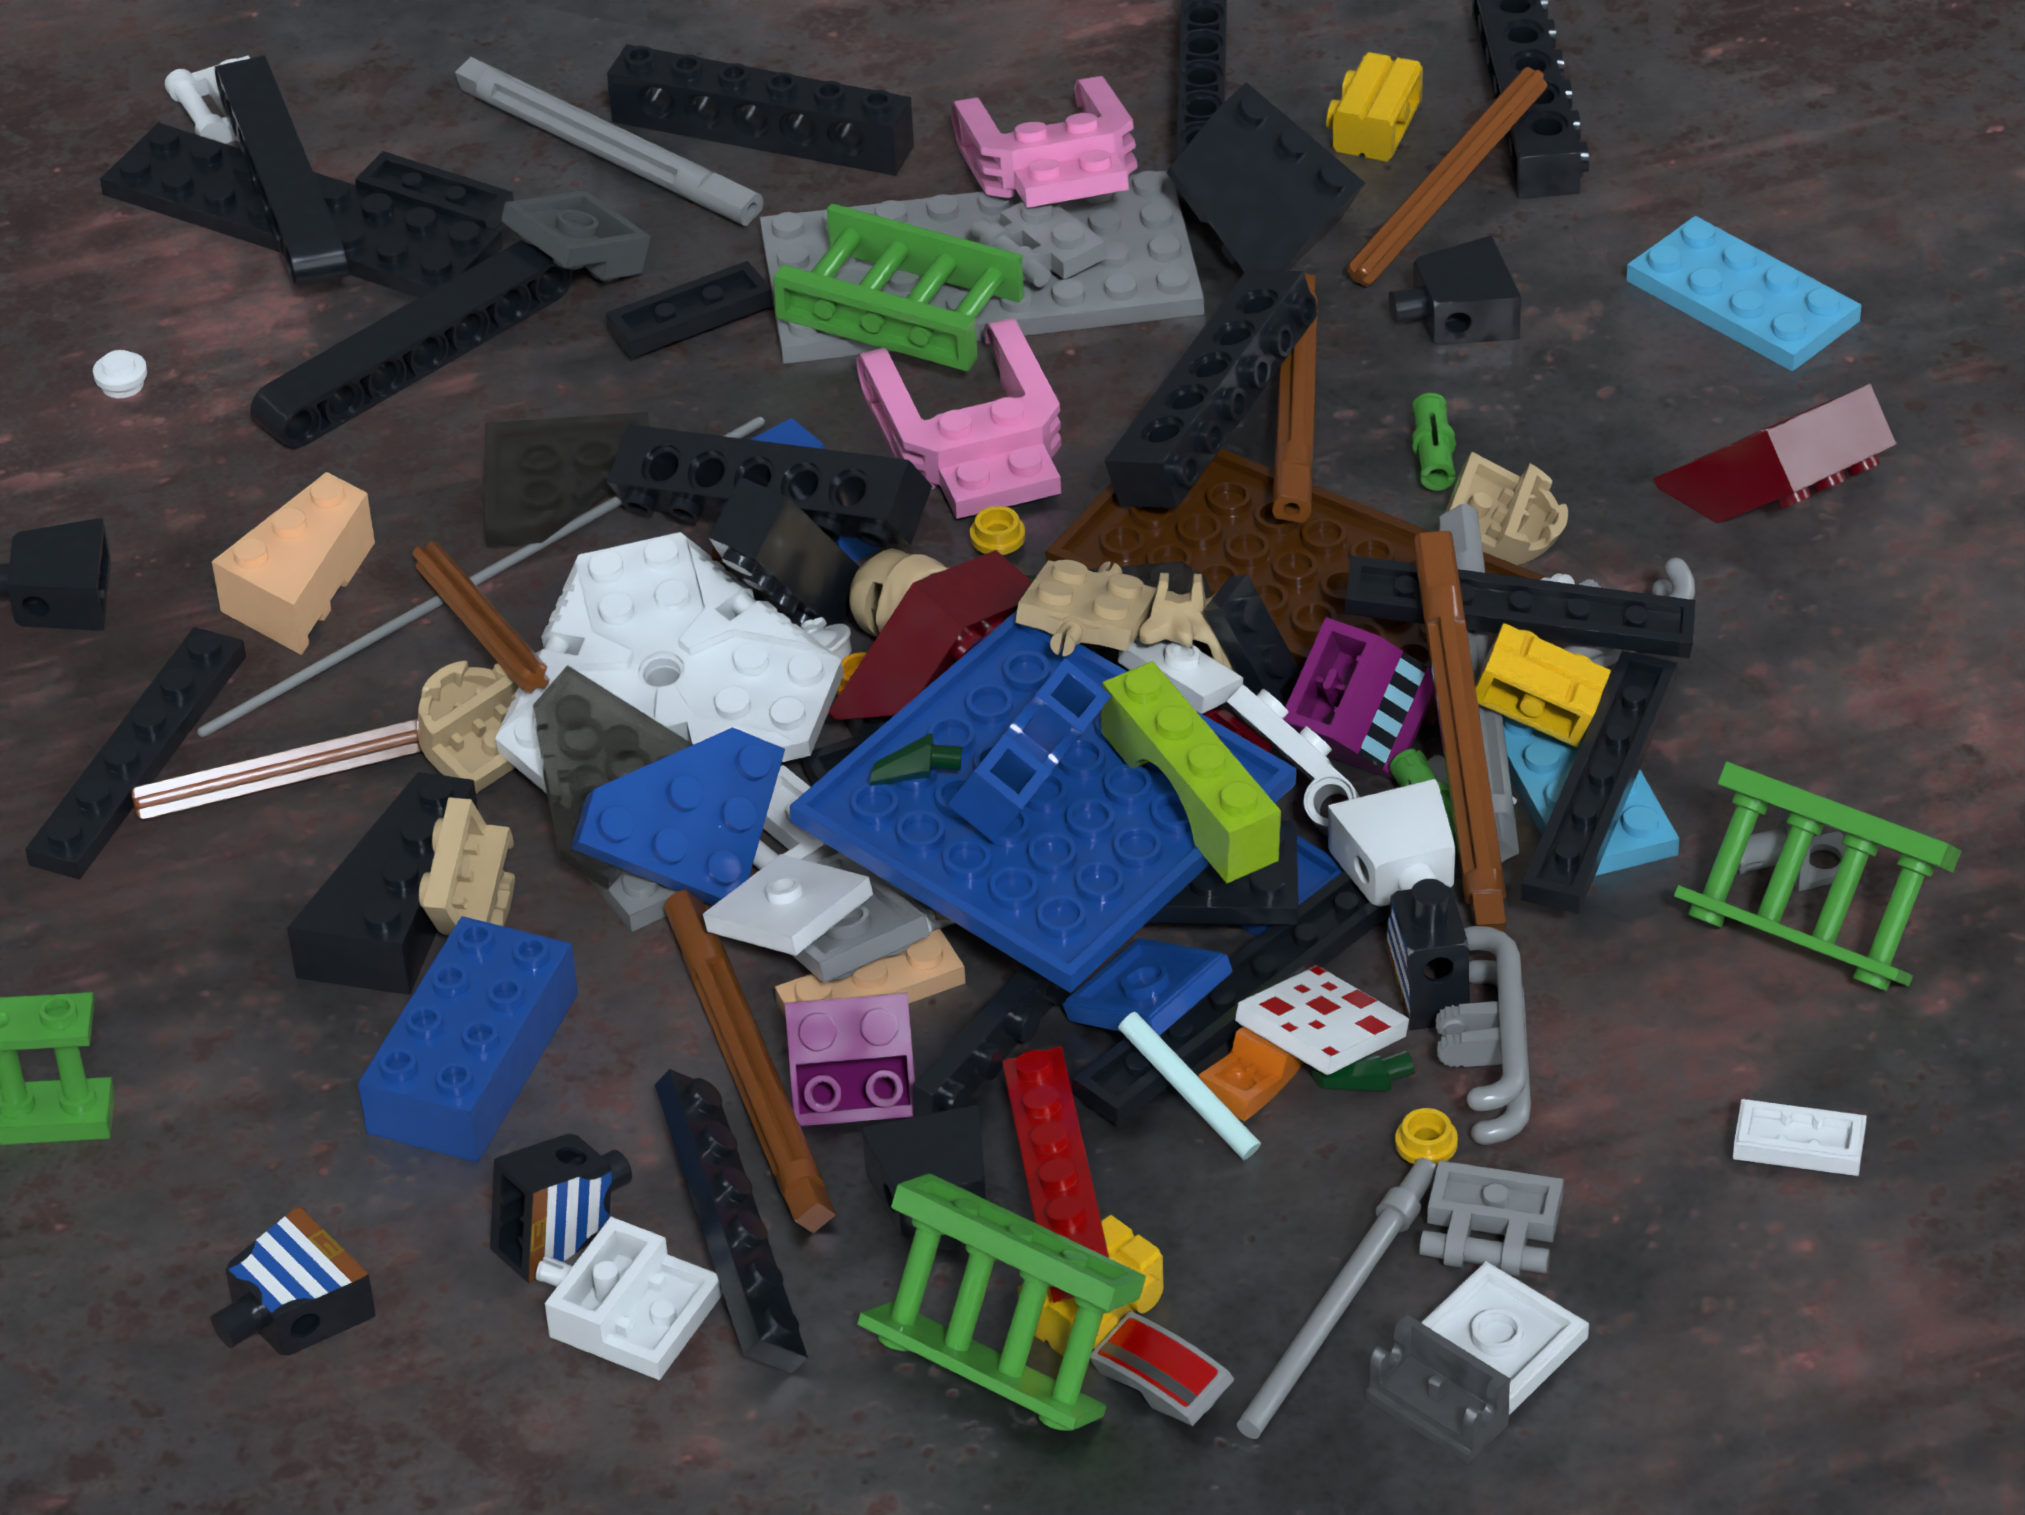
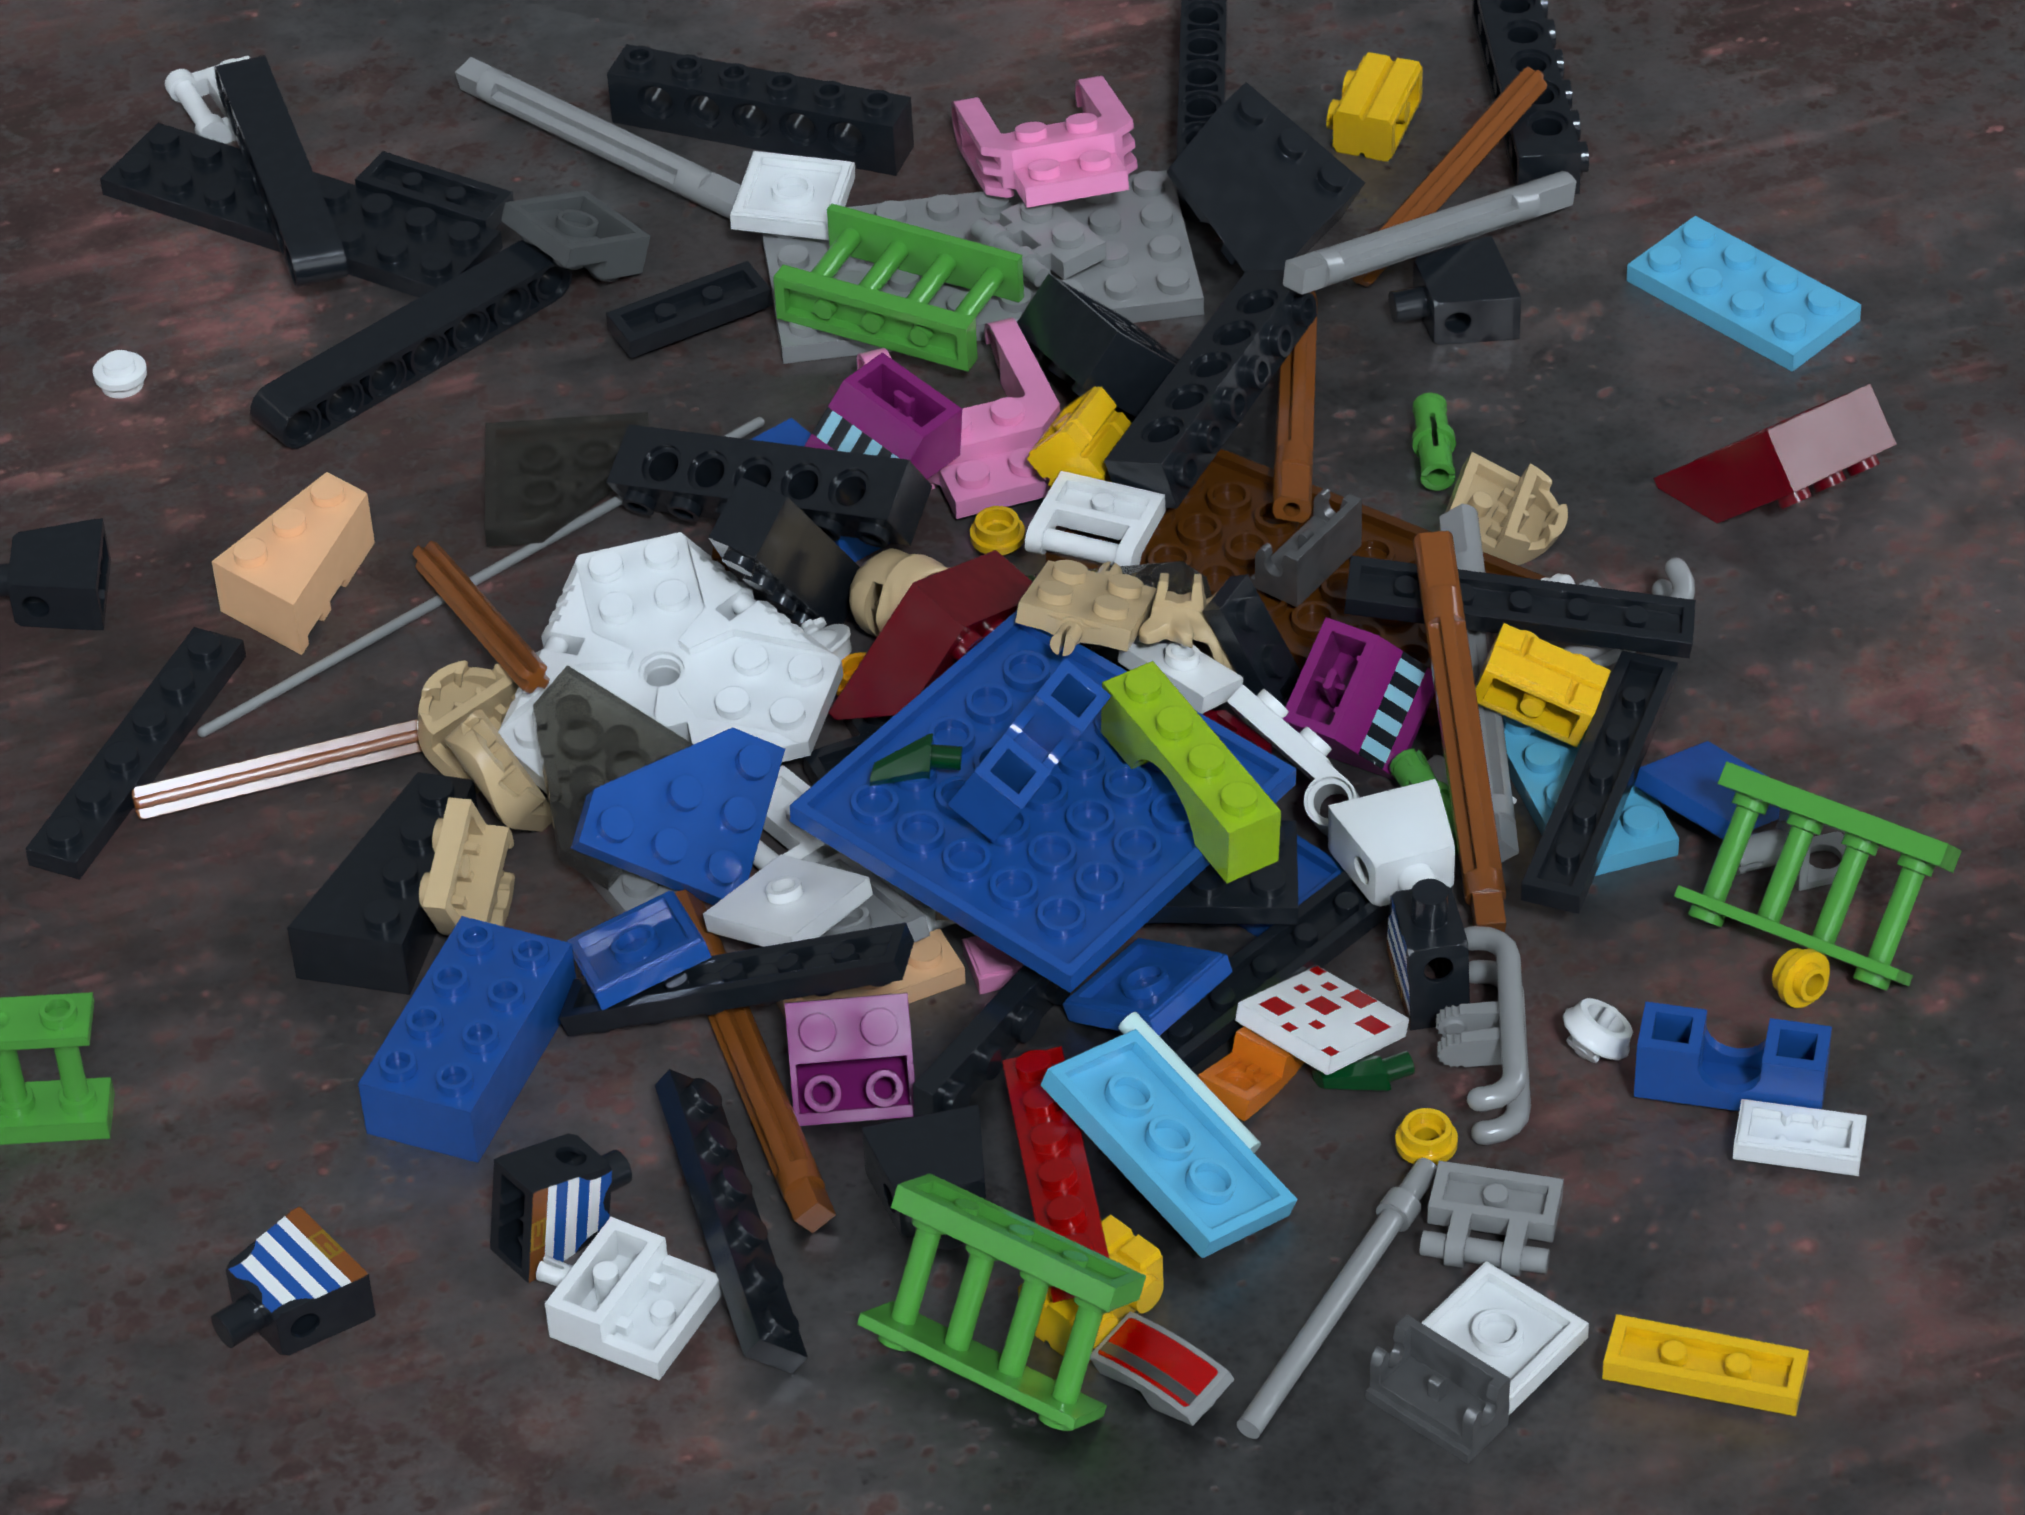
none -> tan slope [444,709,558,832]
none -> black plate [559,922,914,1036]
none -> blue tile [567,890,712,1011]
none -> white tile [730,151,855,240]
none -> magenta slope [804,352,962,479]
none -> bright pink tile [962,936,1024,995]
none -> black wedge [1017,273,1180,417]
none -> white plate [1025,471,1166,576]
none -> yellow brick [1027,386,1132,488]
none -> medium azure plate [1041,1029,1298,1258]
none -> flat silver hinge [1251,488,1362,607]
none -> light grey piece [1283,171,1576,295]
none -> white hat [1563,998,1633,1064]
none -> yellow plate [1602,1314,1809,1416]
none -> blue tile [1634,741,1780,840]
none -> blue arch [1634,1002,1832,1111]
none -> yellow plate [1772,948,1830,1008]

